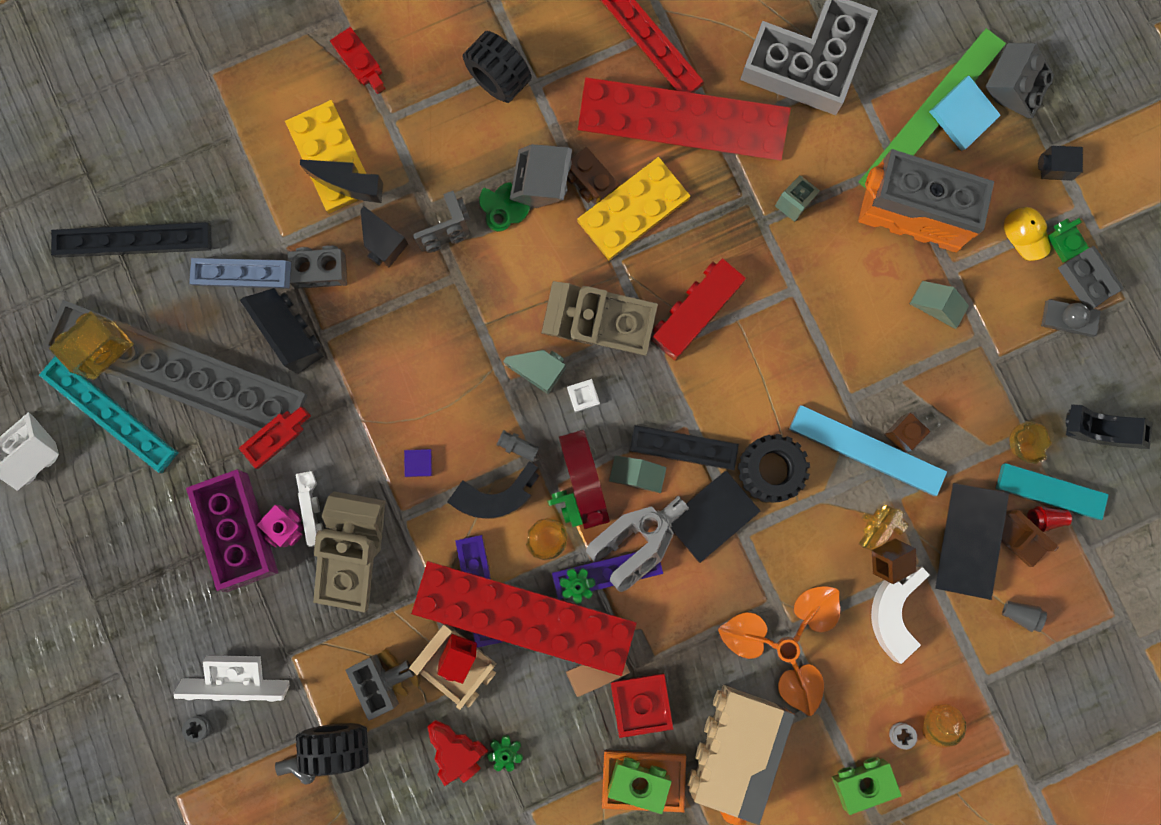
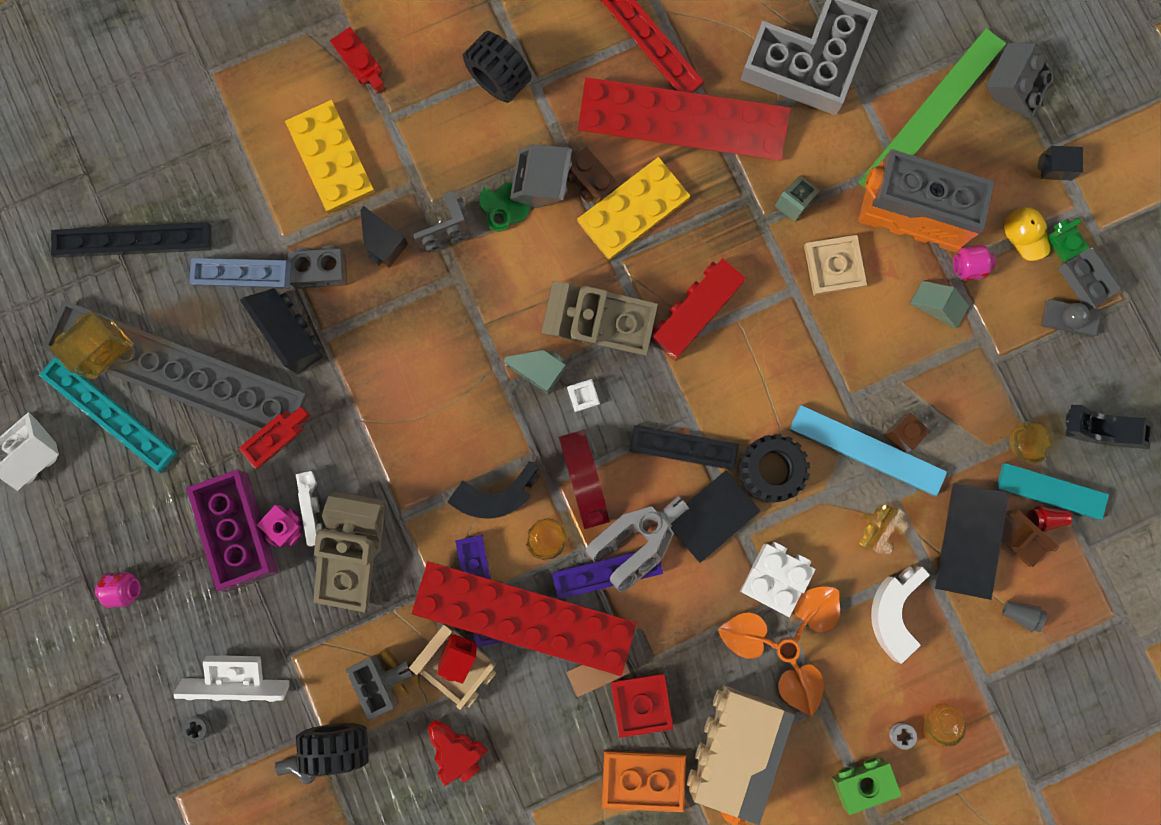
black slope [300,159,383,203] -> none
dark purple tile [404,449,433,477] -> none
green plant [487,735,523,772] -> none
dark grey pin [497,430,539,462] -> none
green bracket [548,490,583,527] -> none
green plant [559,568,596,604] -> none
bright green brick [607,757,672,814] -> none
sand green slope [609,456,667,493] -> none
reddish brown brick [872,538,917,584] -> none
medium azure tile [929,76,1001,151] -> none
none -> dark pink head [95,572,140,608]
none -> white plate [740,542,816,617]
none -> tan plate [804,235,867,296]
none -> dark pink head [953,245,996,281]

